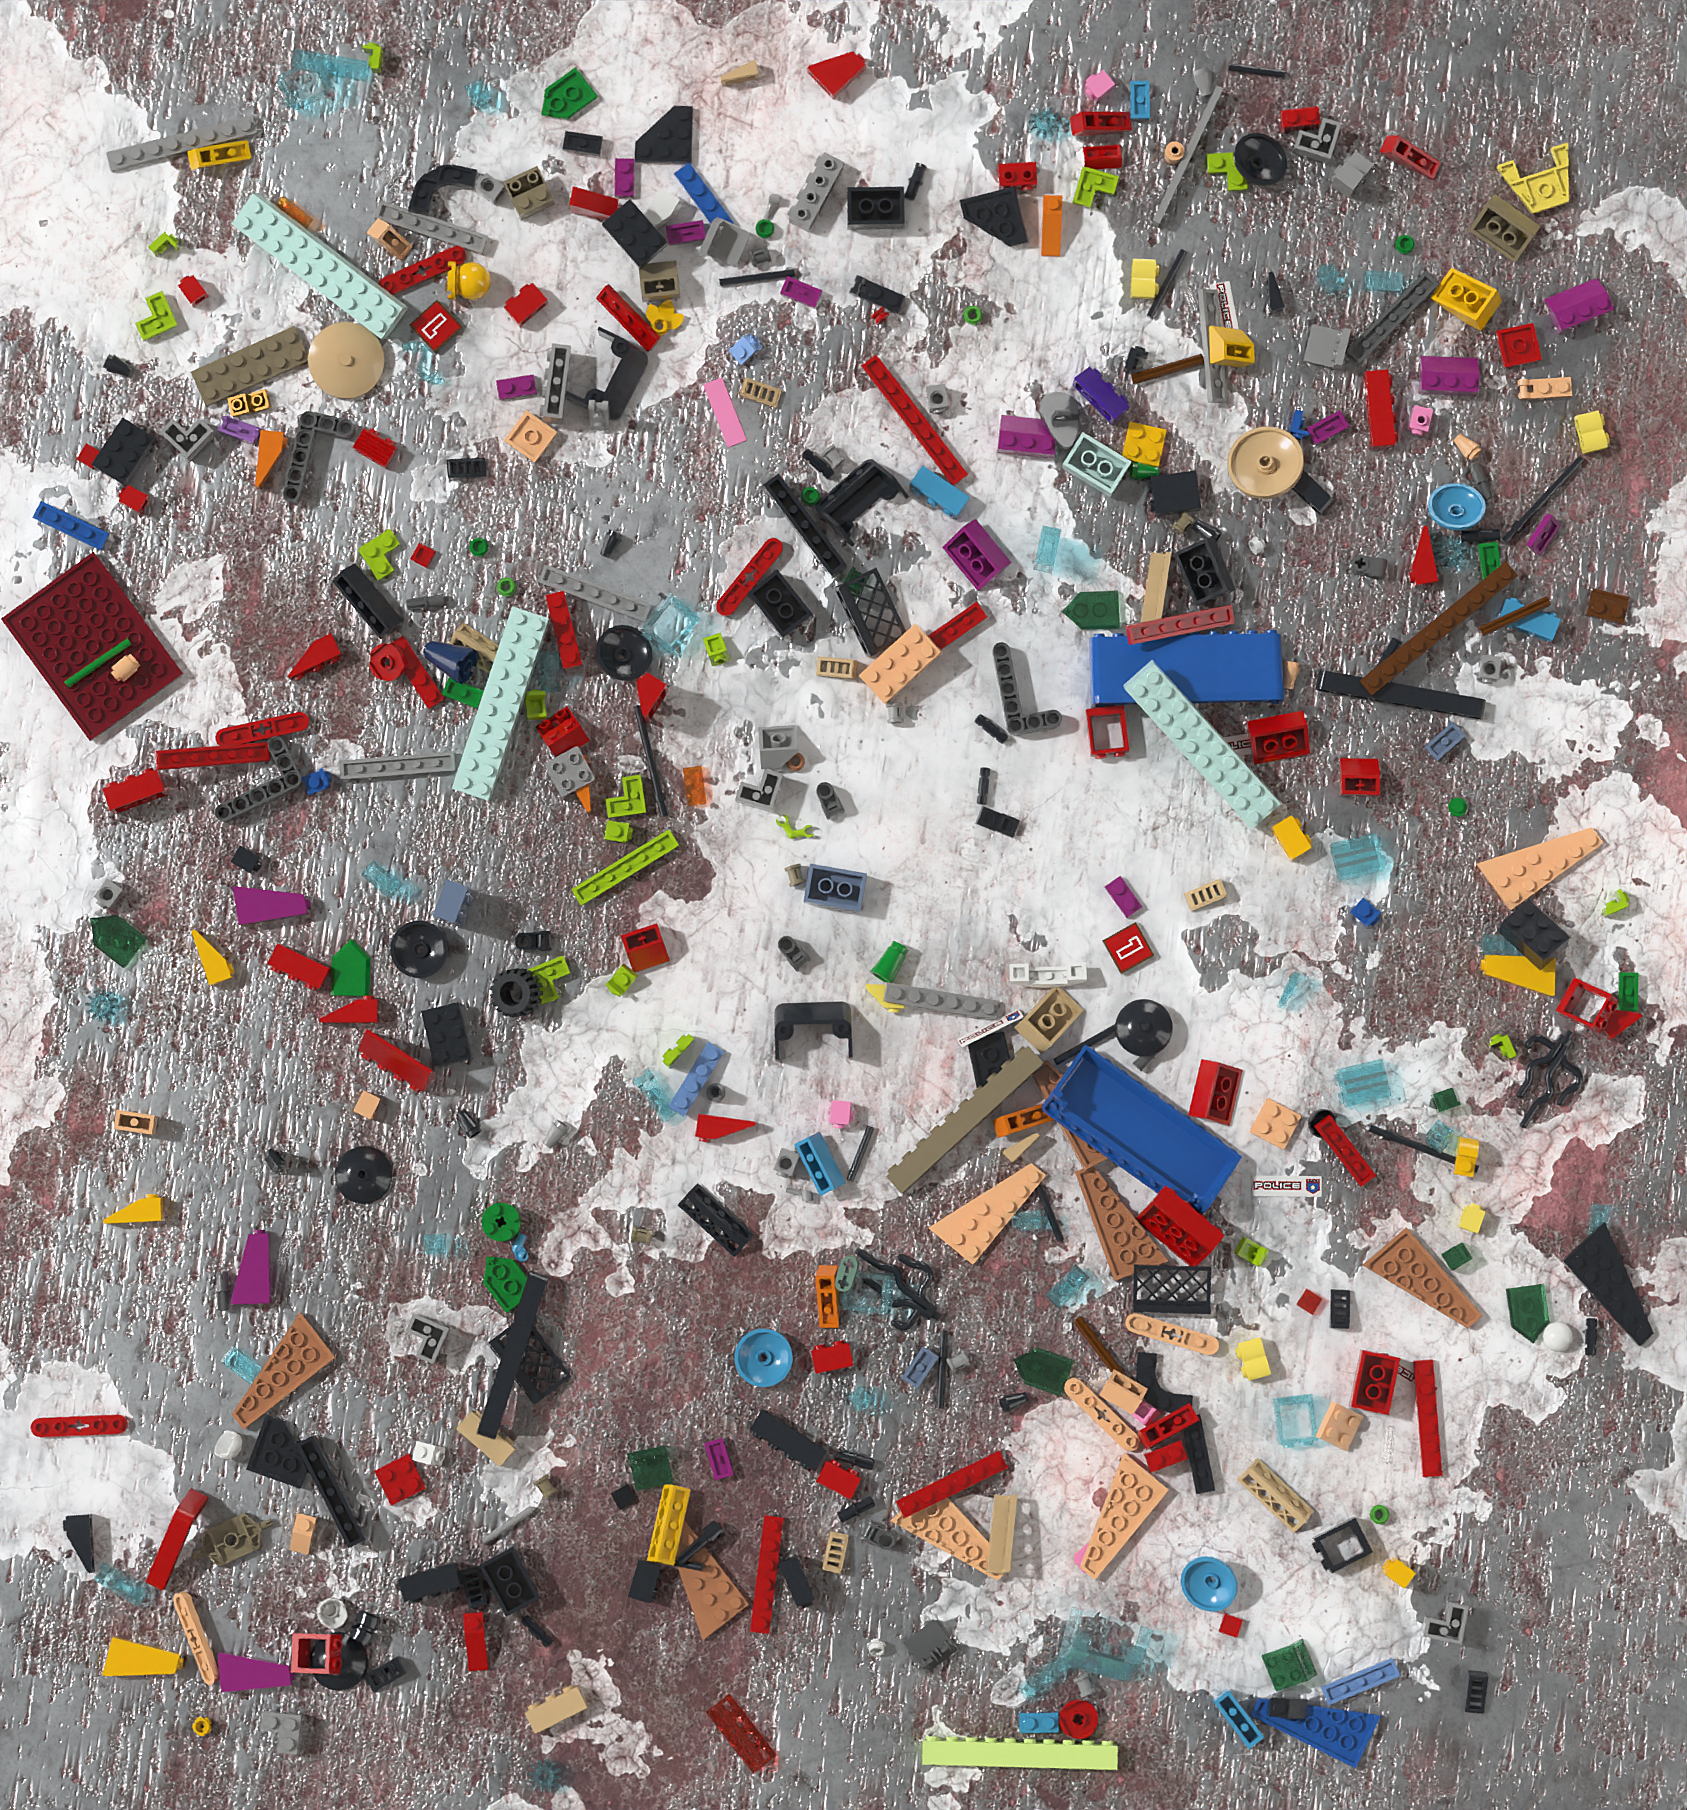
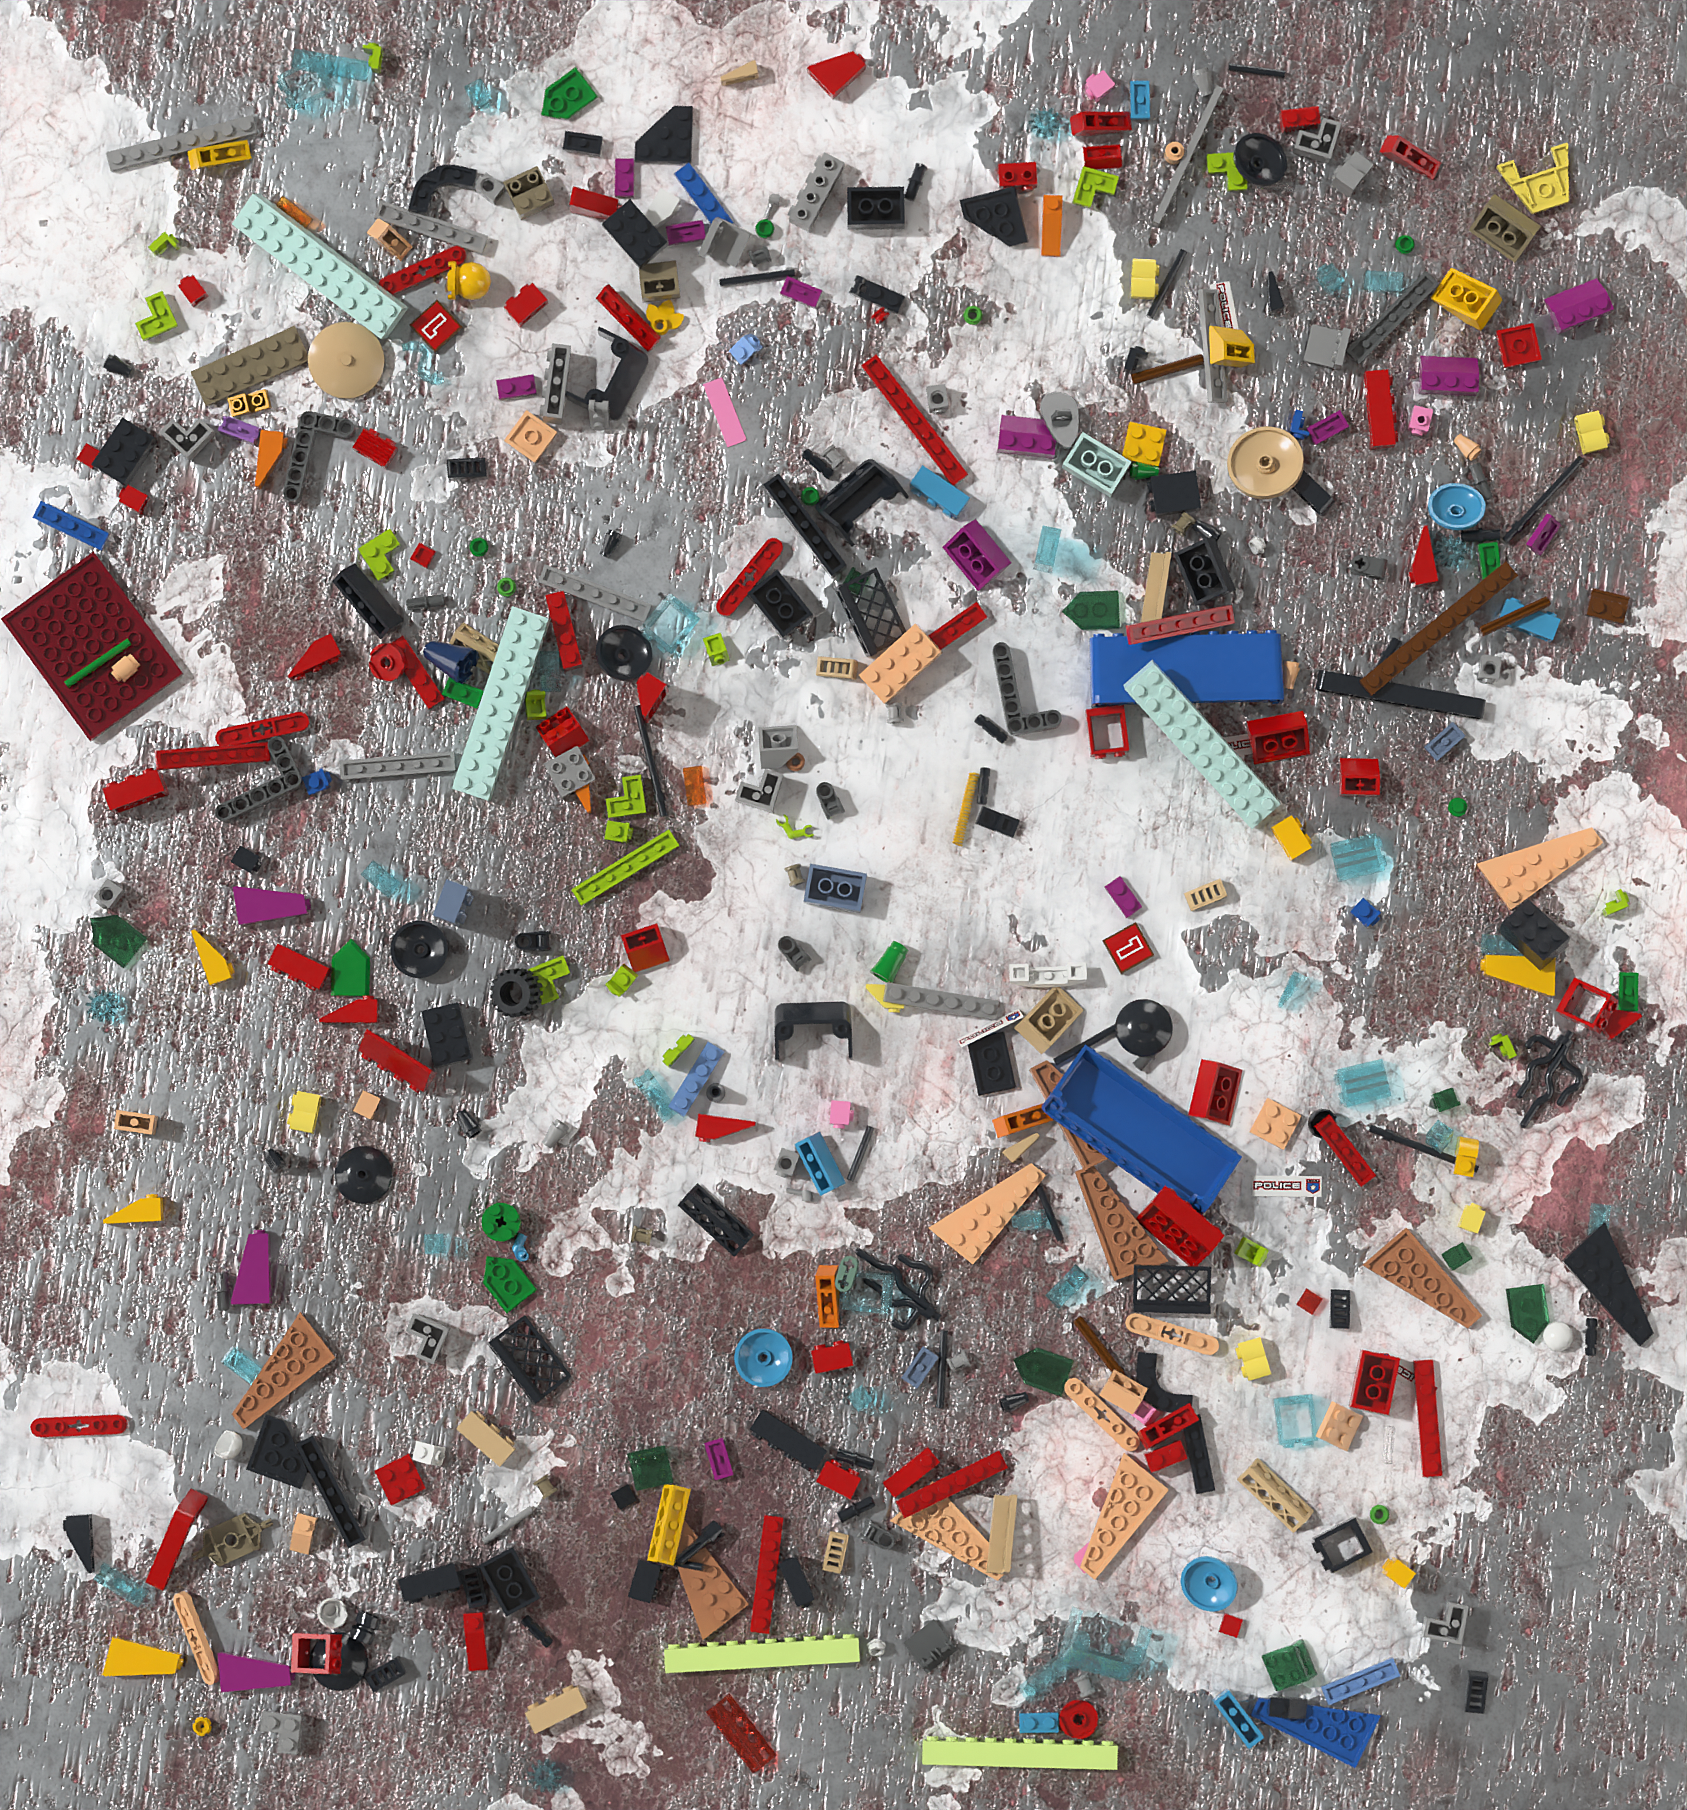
black beam [476,1270,549,1440] -> none
tan slope [740,377,782,408] -> none
dark tan brick [886,1046,1045,1194] -> none
dark purple slope [1072,366,1130,426] -> none
light nougat plate [1518,377,1572,400] -> none
none -> light yellow brick [287,1091,322,1134]
none -> yellowish green brick [664,1634,860,1673]
none -> red slope [883,1446,940,1498]
none -> yellow piece [952,772,979,846]

